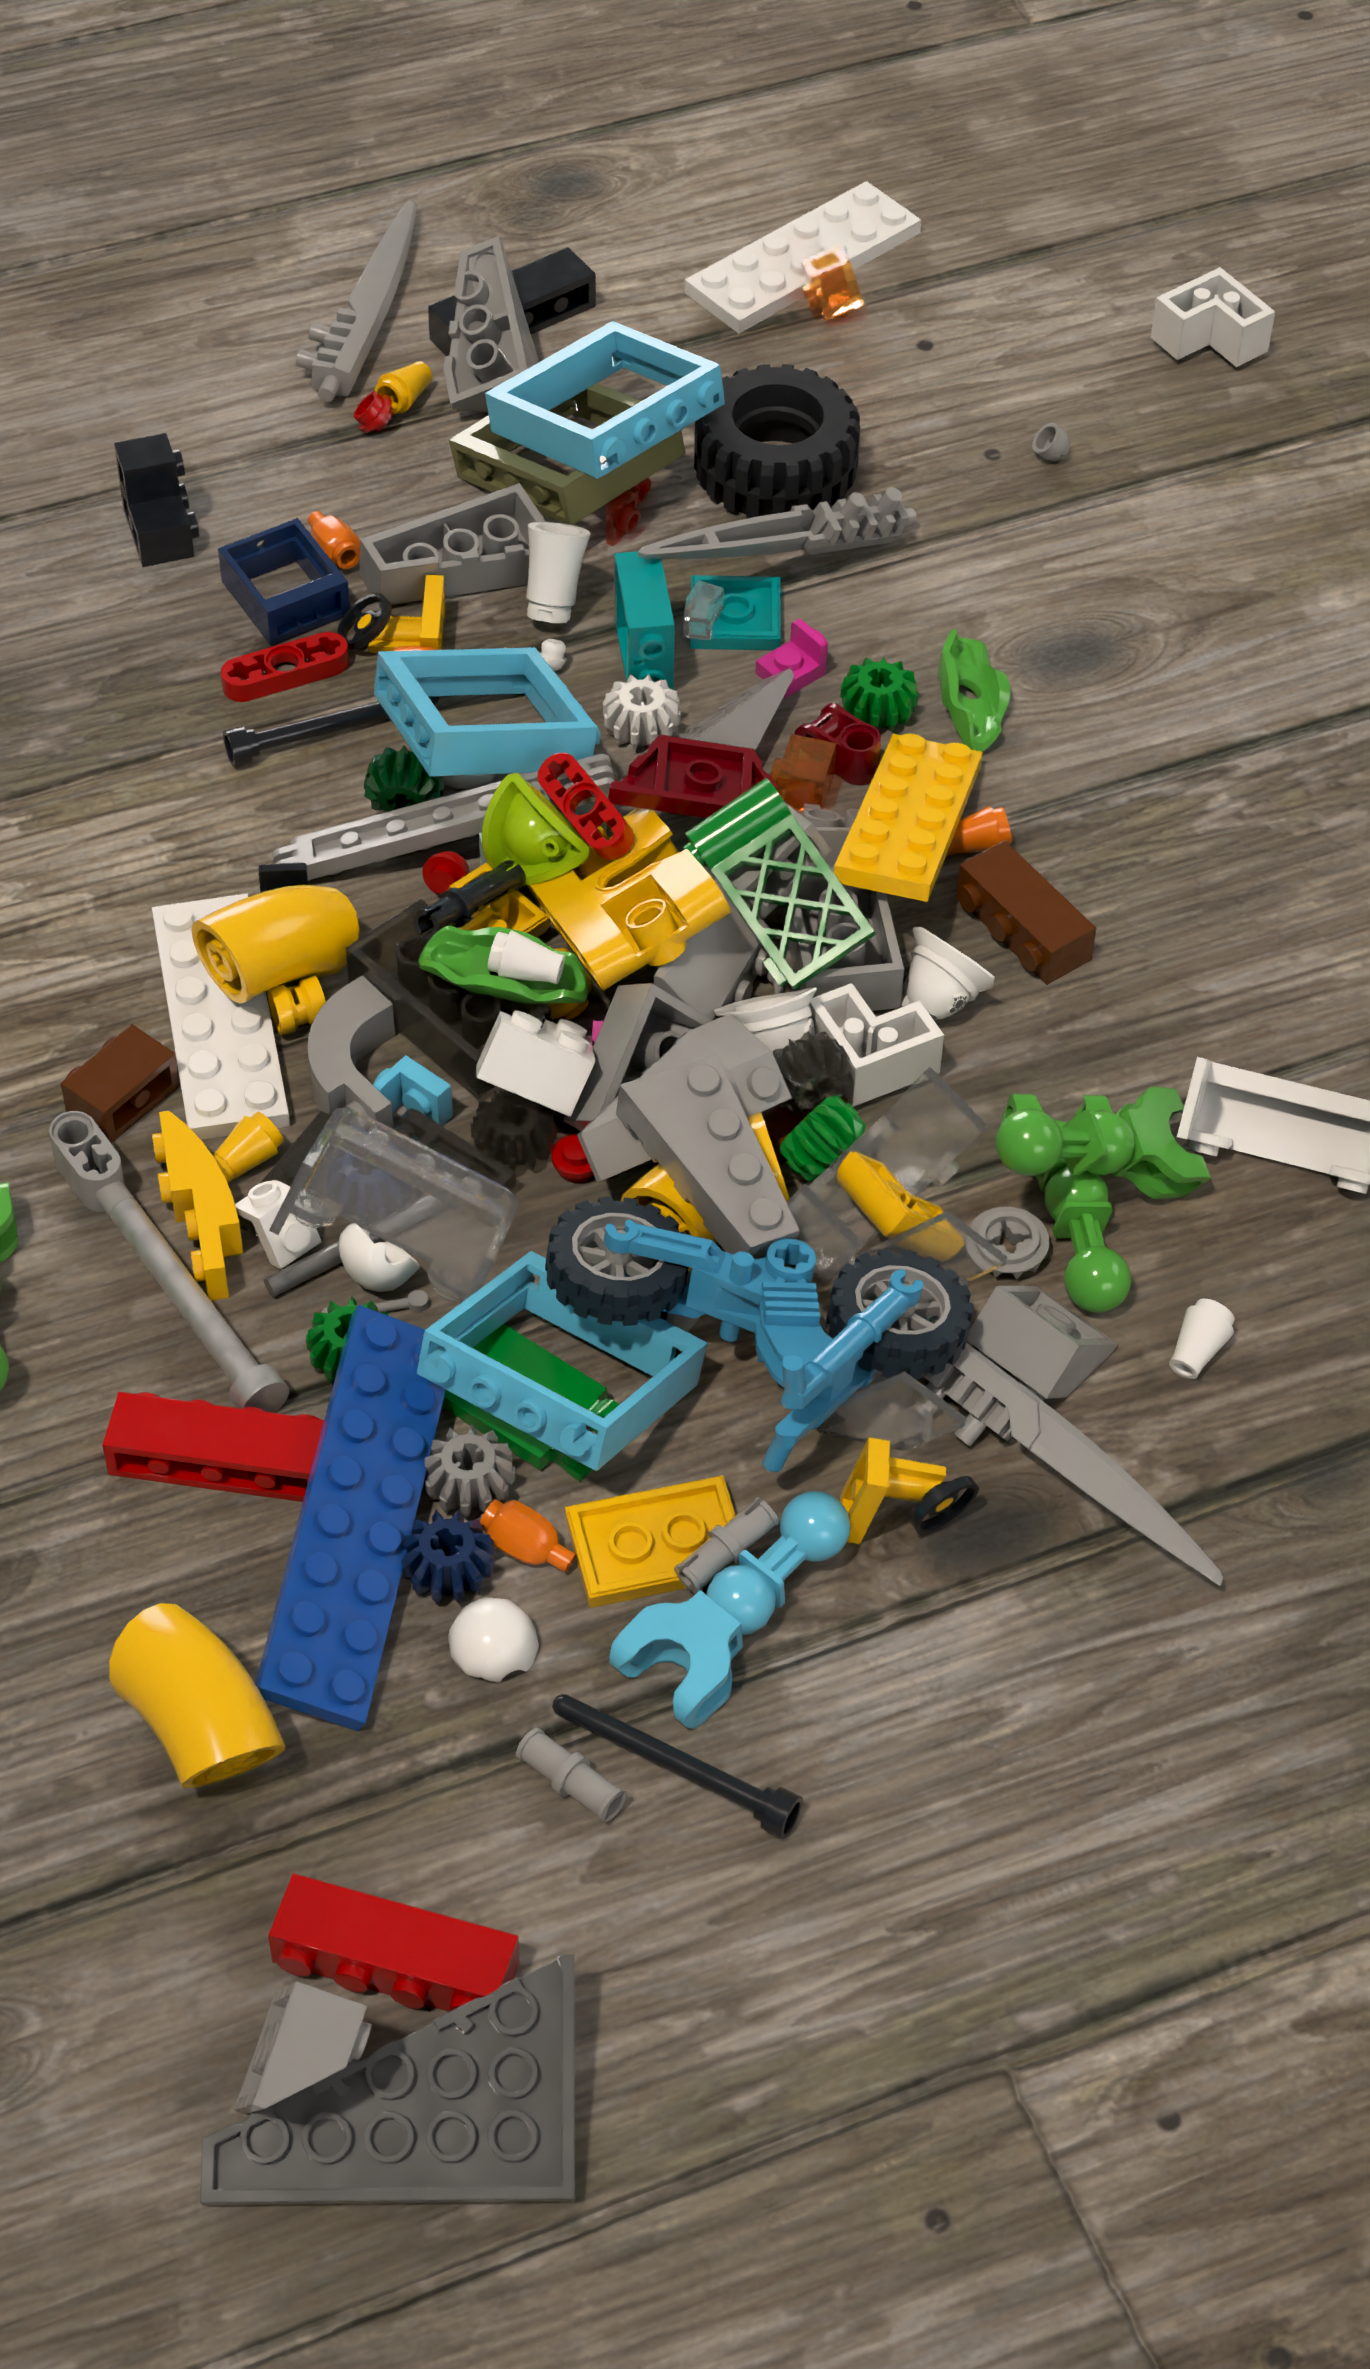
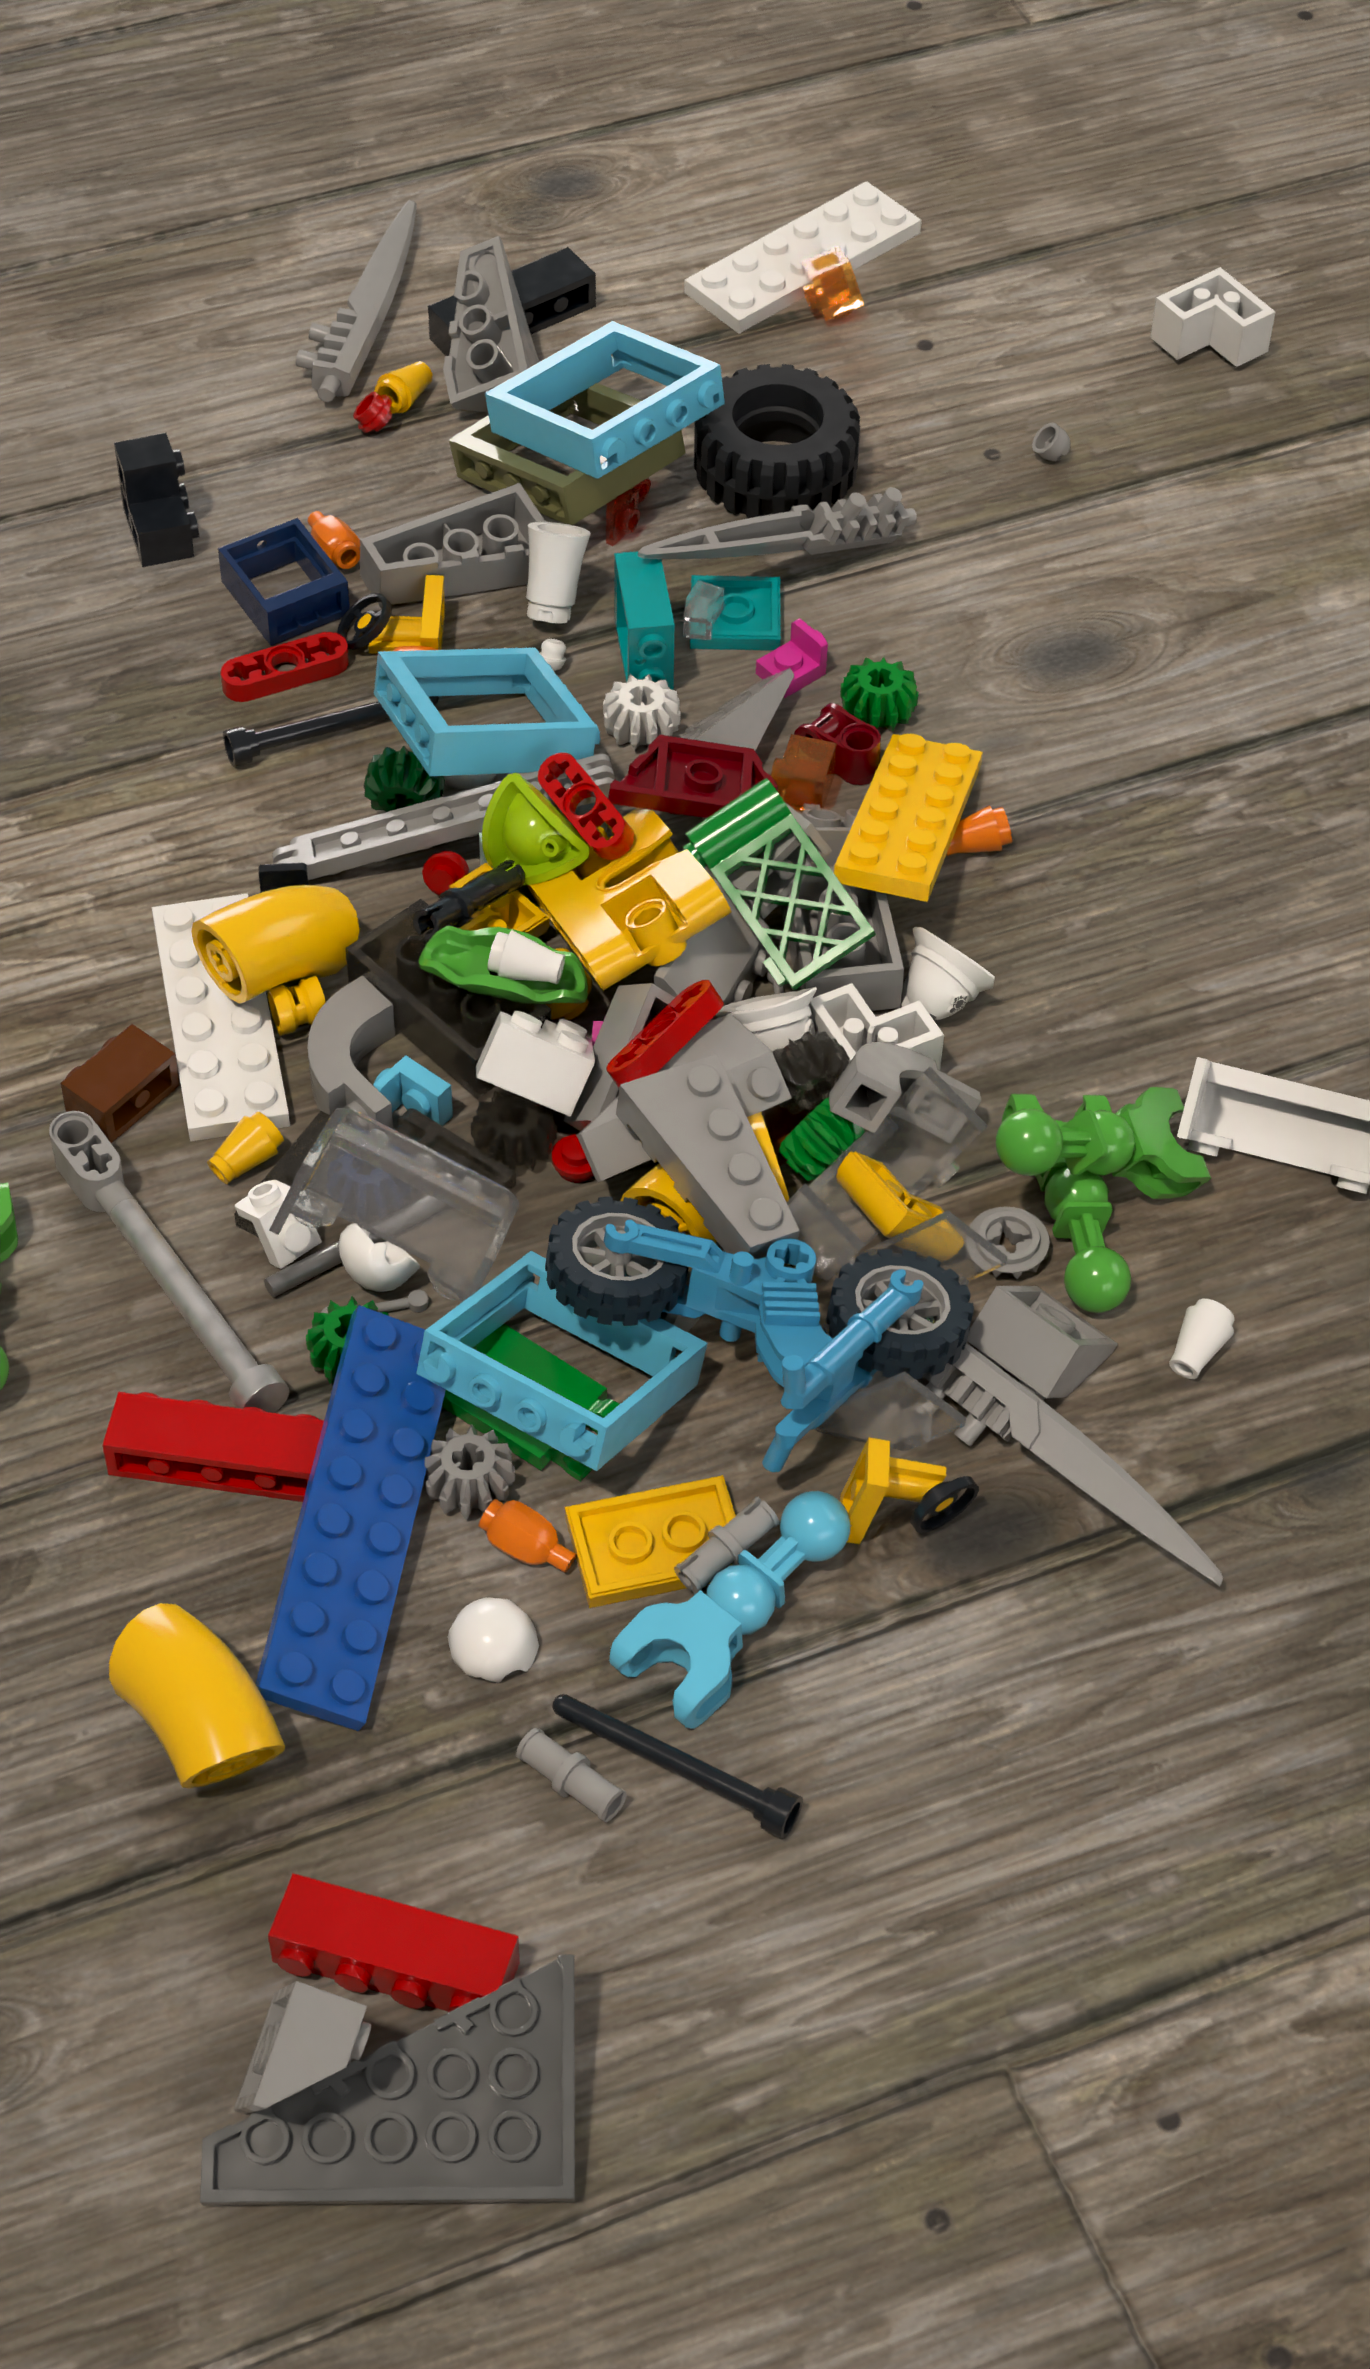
yellow slope [152,1111,243,1301] -> none
dark blue gear [401,1509,494,1605] -> none
bright green piece [938,629,1011,752] -> none
reddish brown brick [956,840,1097,985] -> none
none -> red beam [606,980,724,1088]
none -> light grey arch [829,1042,981,1140]

